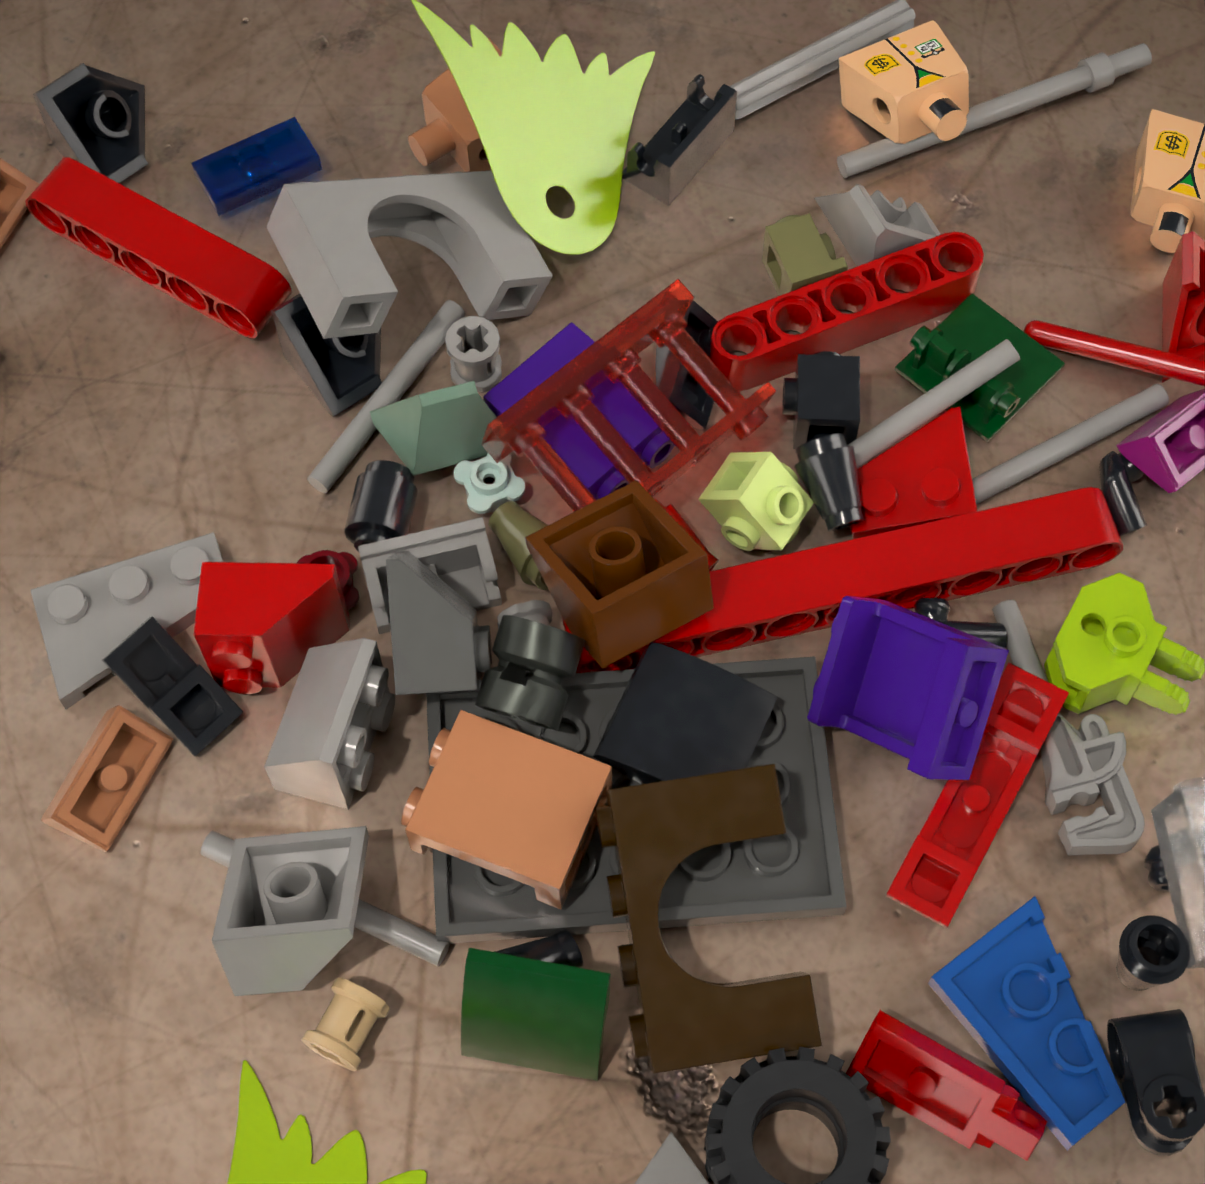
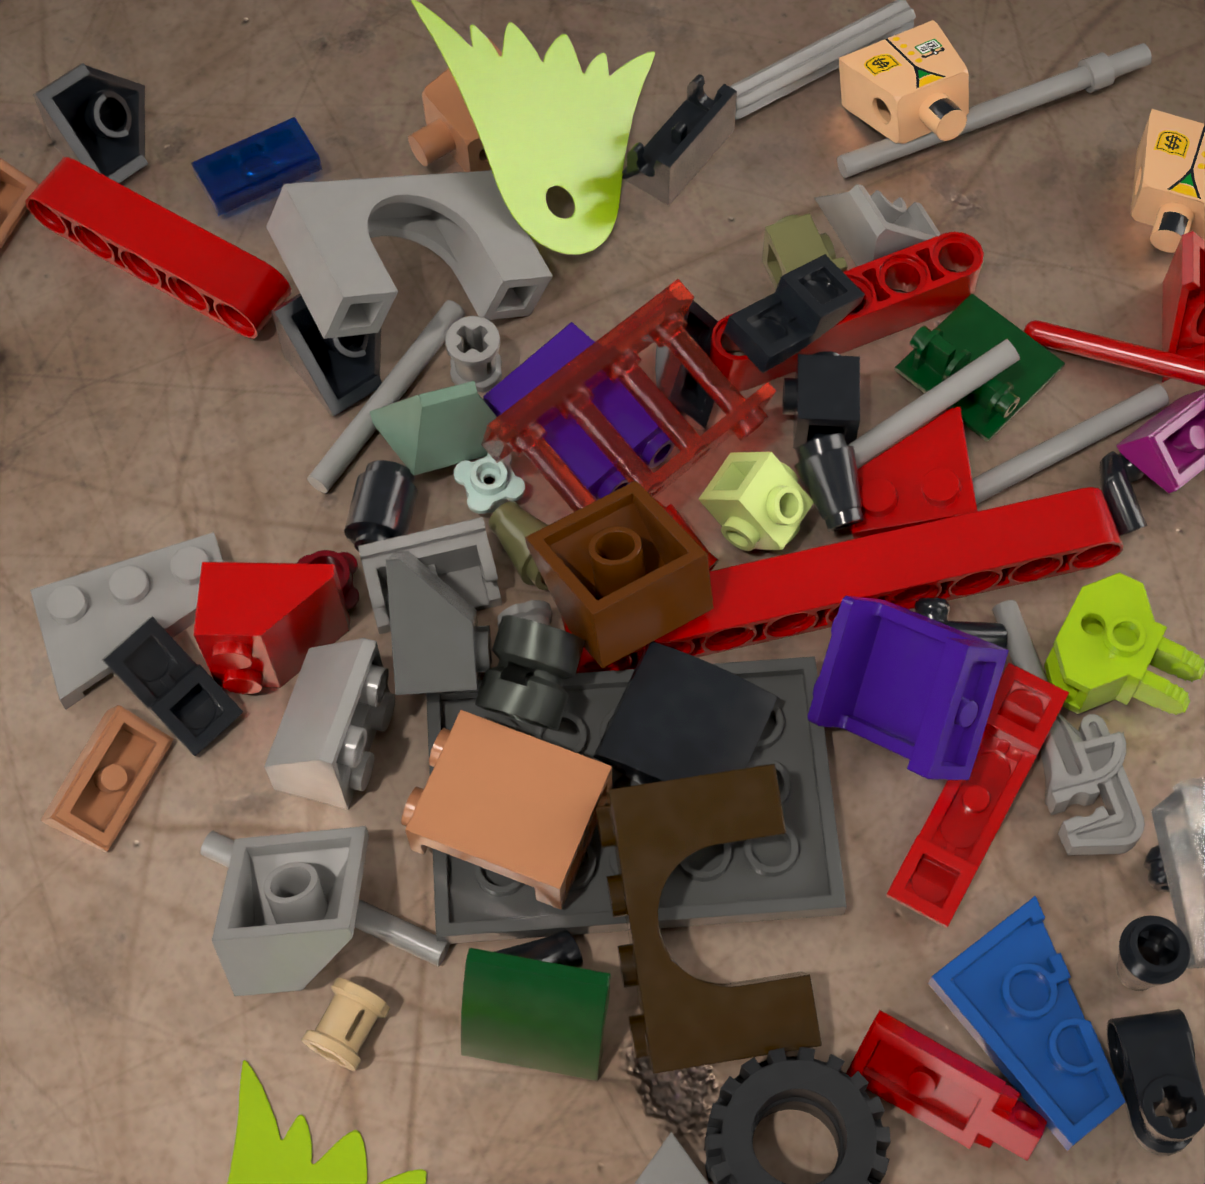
none -> black slope [724,254,865,373]

